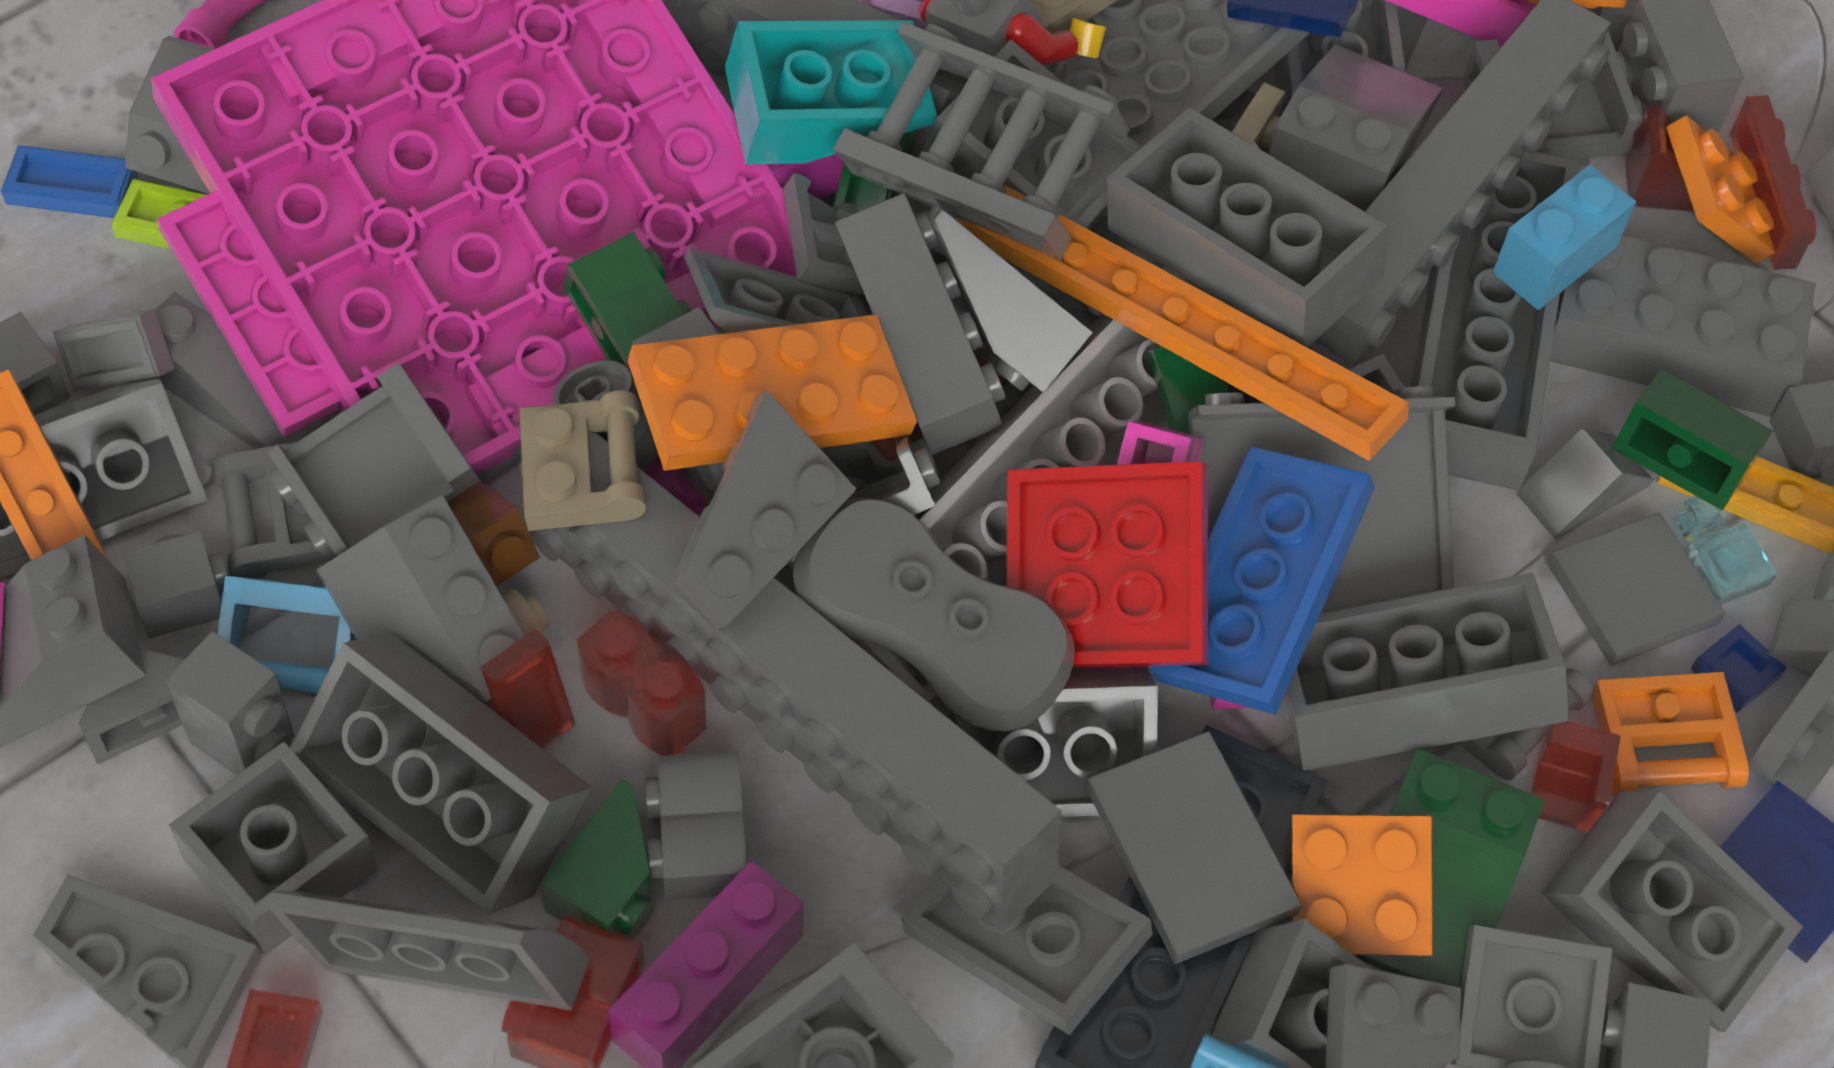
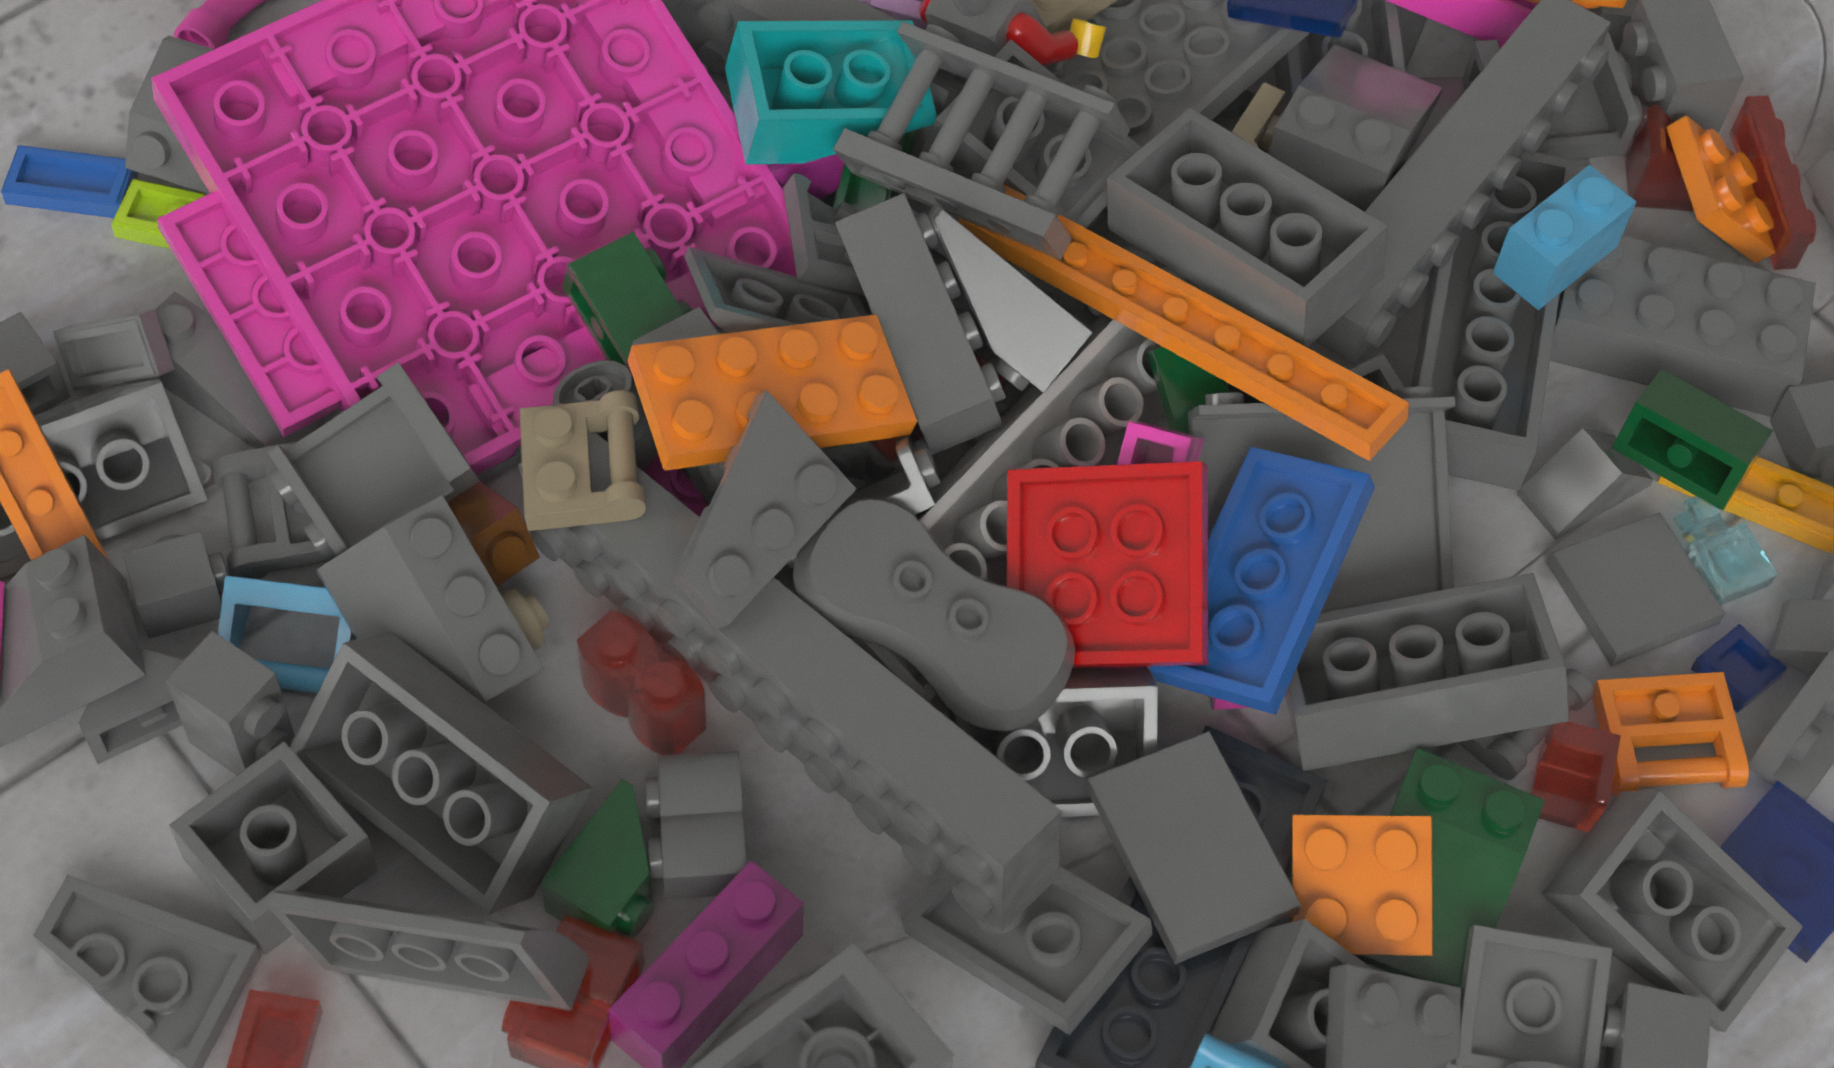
clear red tile [480,629,576,749] -> none

